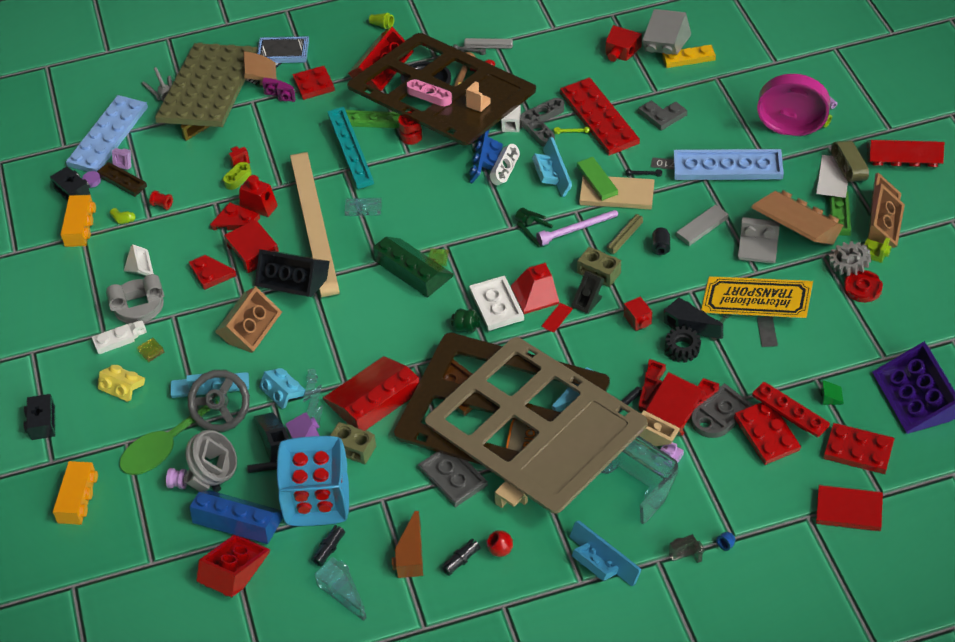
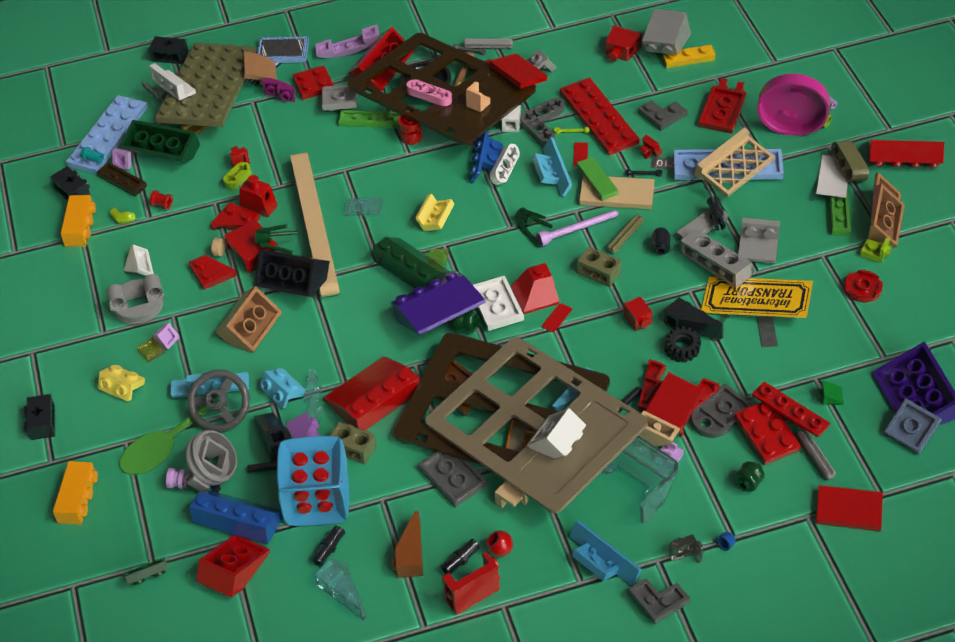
medium lavender tile [82,171,101,188] -> none
white hinge [92,321,147,354] -> none
teal plate [327,106,374,189] -> none
lime cone [369,13,394,29] -> none
pearl dark grey slope [571,271,604,314] -> none
medium nougat slope [751,190,843,245] -> none
red plate [824,423,895,474] -> none
light grey gear [829,241,871,276] -> none
none -> teal pin [80,147,104,164]
none -> dark green slope [119,120,200,162]
none -> dark green plate [124,557,169,585]
none -> black brick [149,36,189,64]
none -> white panel [149,63,196,101]
none -> lavender tile [153,323,180,350]
none -> tan tile [211,238,225,256]
none -> dark green plant [255,224,299,254]
none -> lavender slope [315,24,380,58]
none -> light grey plate [322,85,357,111]
none -> dark purple slope [390,271,486,335]
none -> light yellow bracket [416,194,454,231]
none -> red panel [442,552,500,616]
none -> red tile [489,53,548,89]
none -> light grey bracket [527,49,557,72]
none -> white slope [527,408,586,459]
none -> red sticker [574,142,588,166]
none -> dark grey plate [629,578,690,624]
none -> red tile [640,134,662,159]
none -> light grey brick [680,229,752,288]
none -> tan fence [694,128,775,197]
none -> red tile [699,78,747,134]
none -> black pin [707,196,726,231]
none -> dark green piece [734,461,765,492]
none -> light grey axle [797,429,836,480]
none -> sand blue tile [883,398,942,454]

